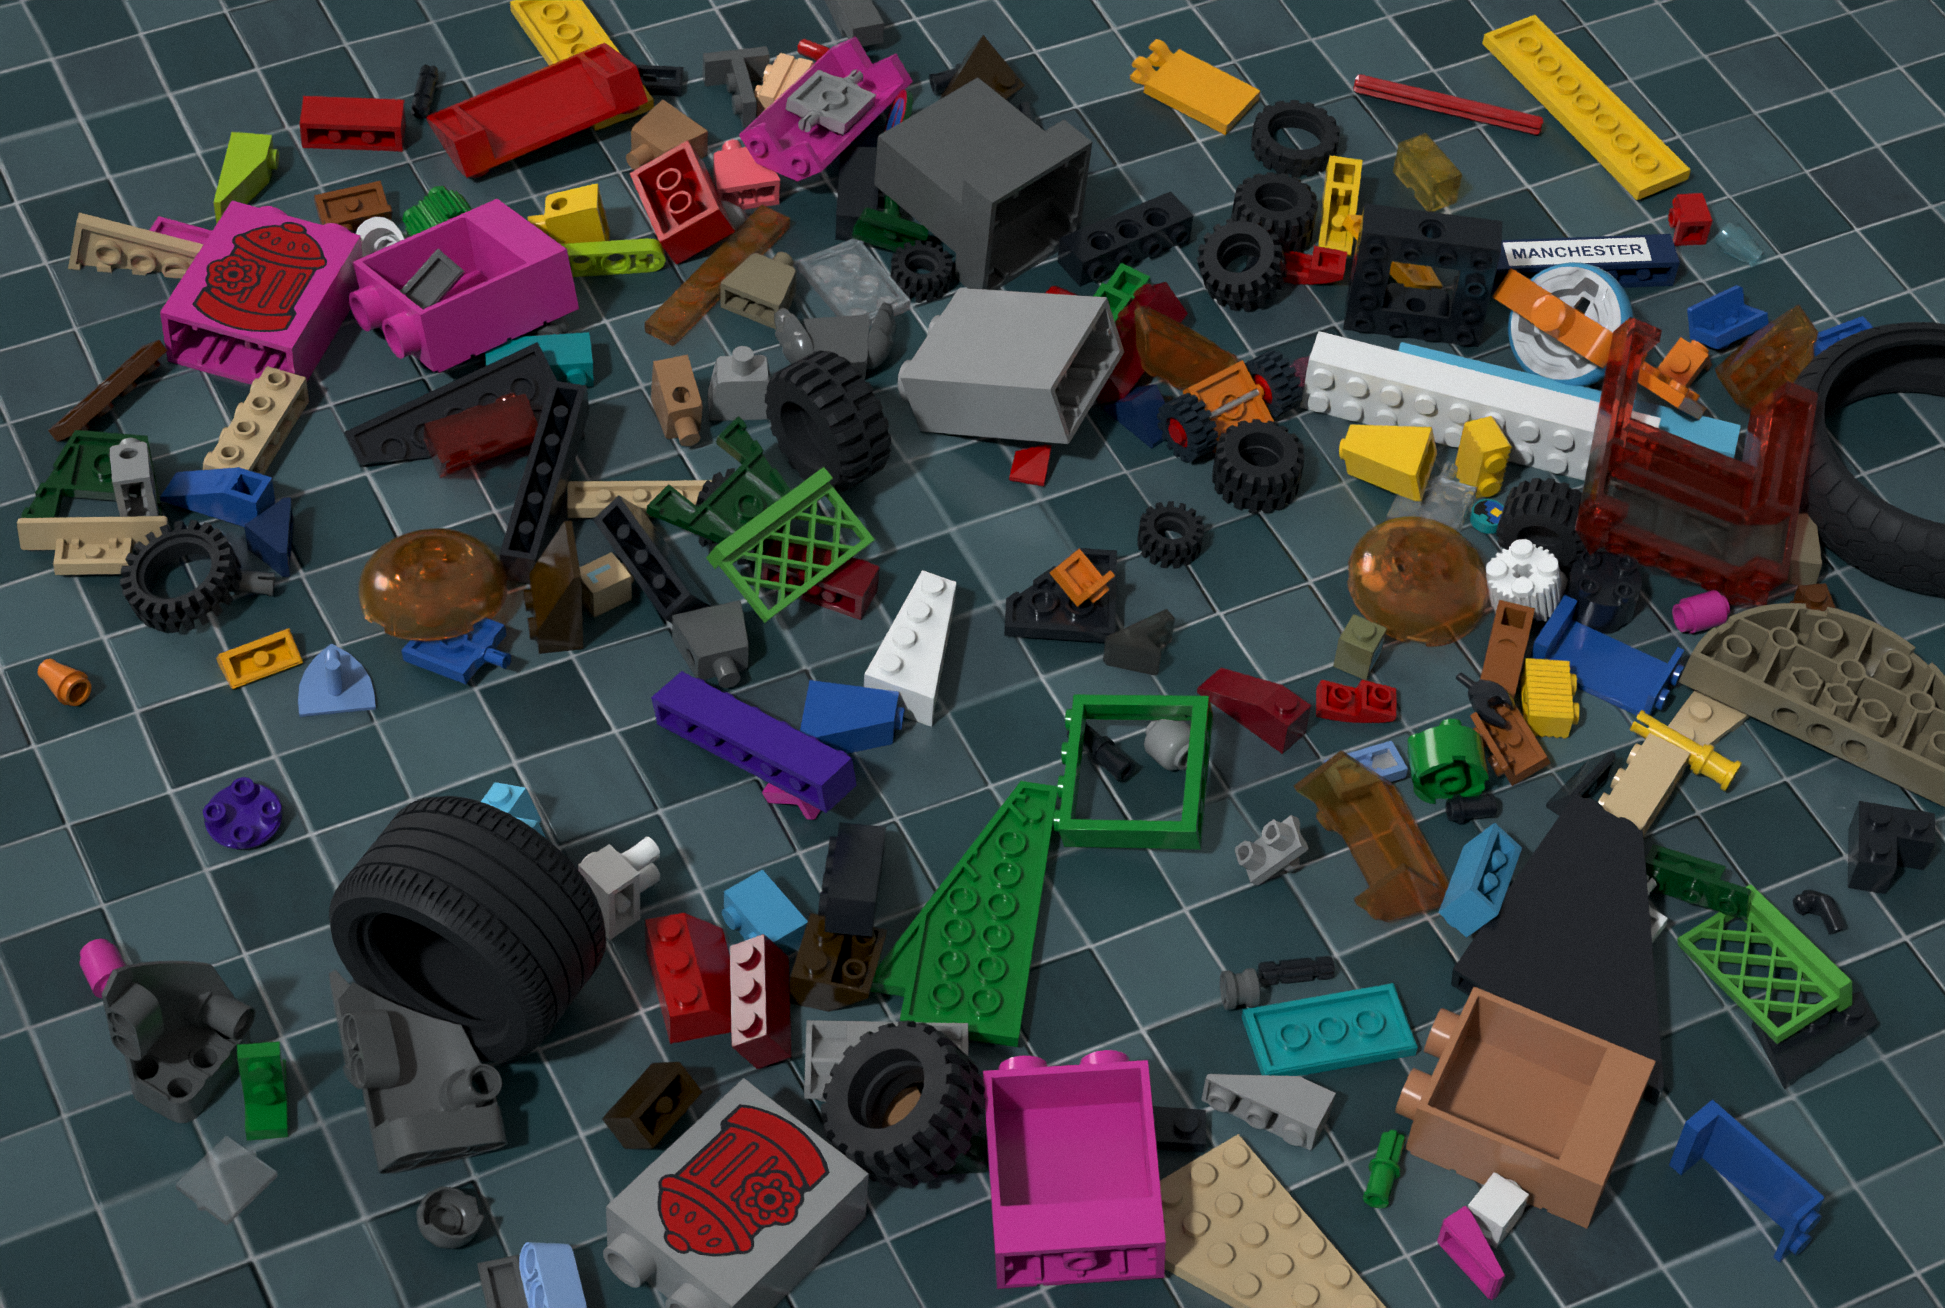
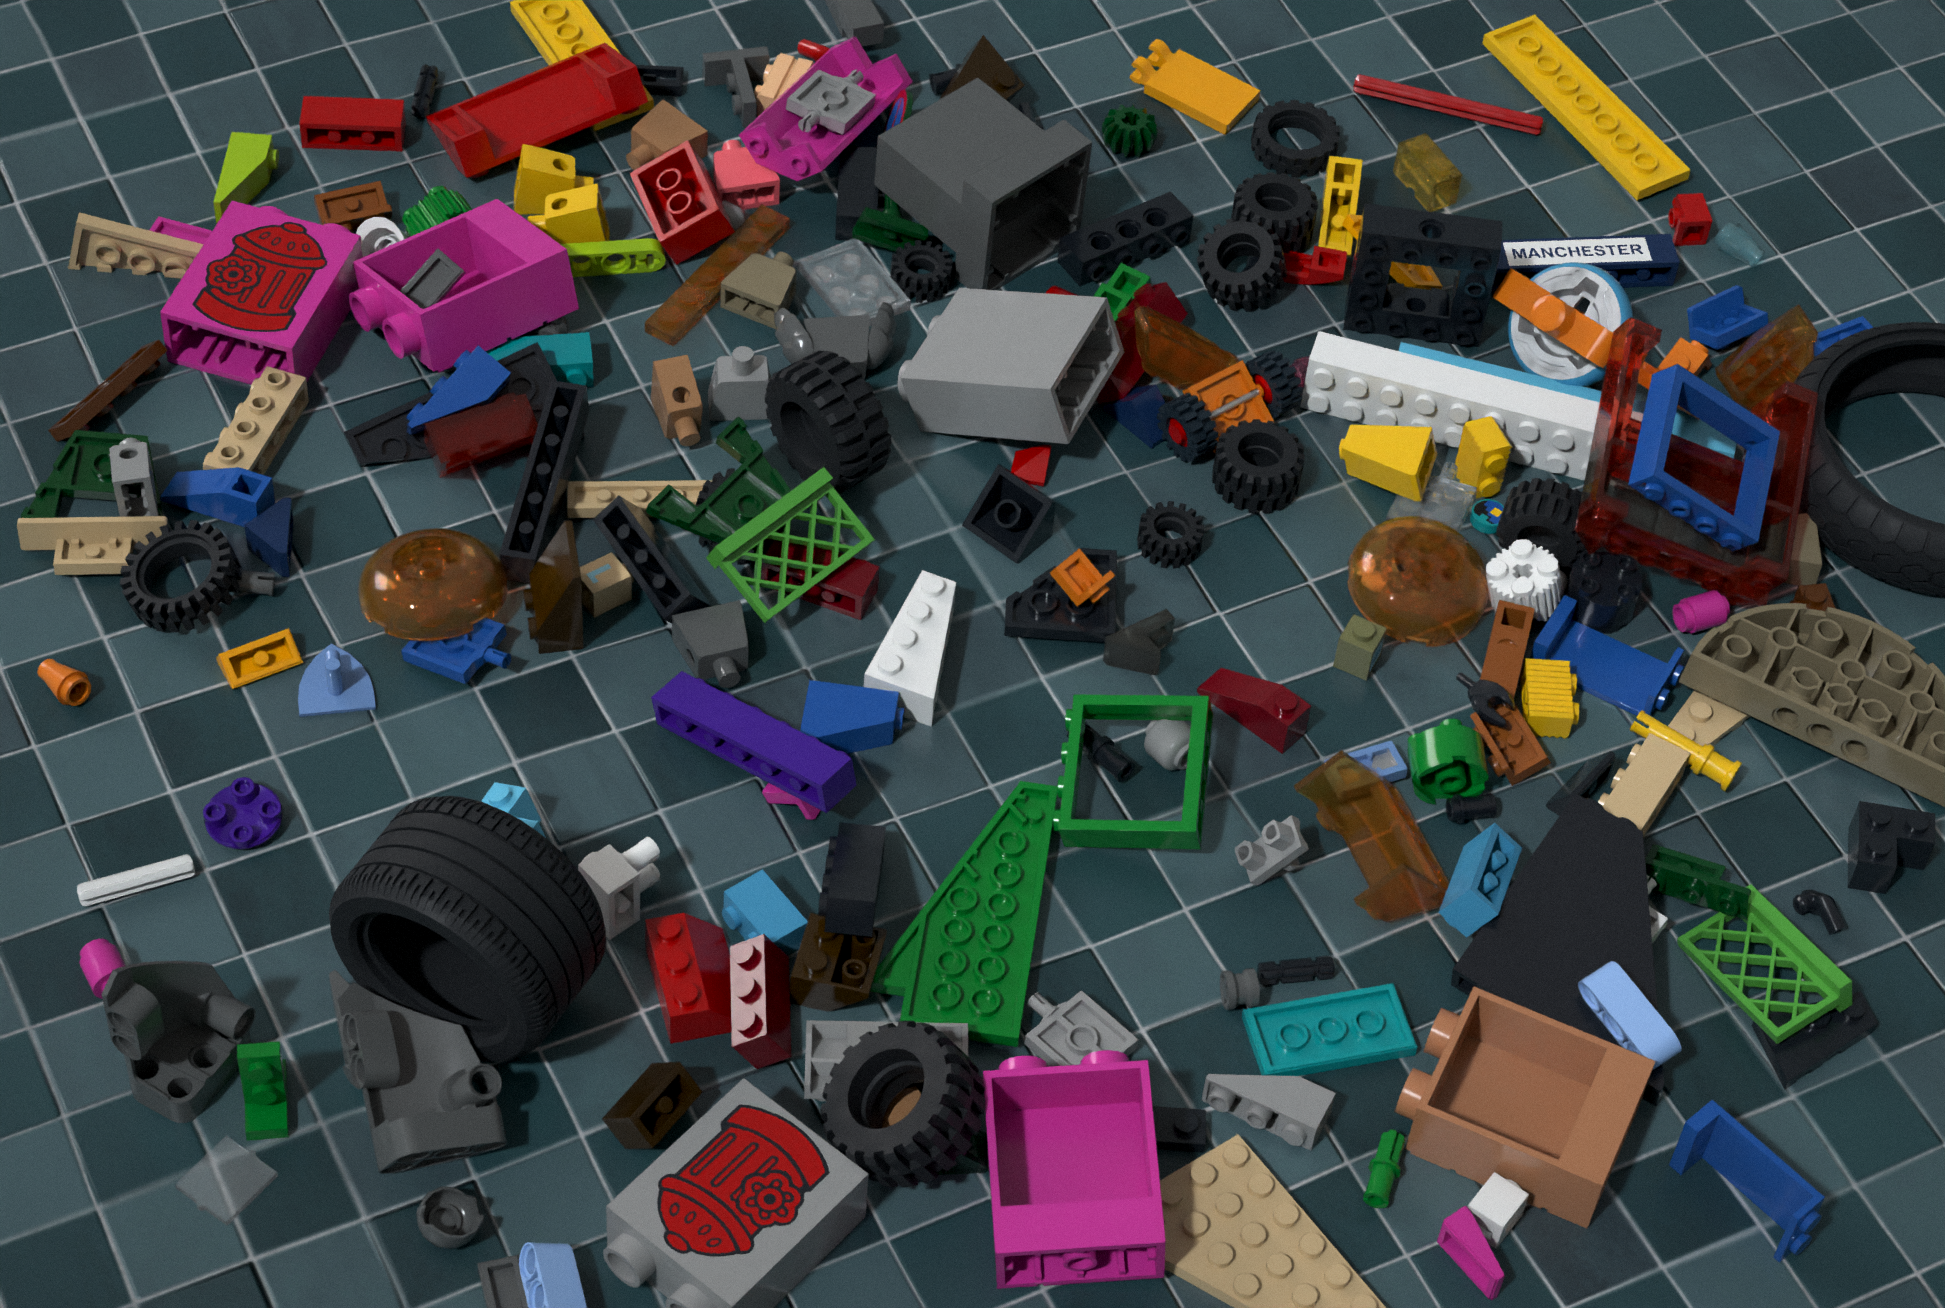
red slope [1316,680,1396,723] -> none
none -> white axle [77,854,195,907]
none -> blue slope [406,345,511,435]
none -> yellow torso [514,144,593,214]
none -> black slope [962,464,1056,564]
none -> light grey plate [1024,990,1139,1066]
none -> dark green gear [1101,104,1158,158]
none -> light blue beam [1578,961,1681,1070]
none -> blue window [1628,364,1780,551]

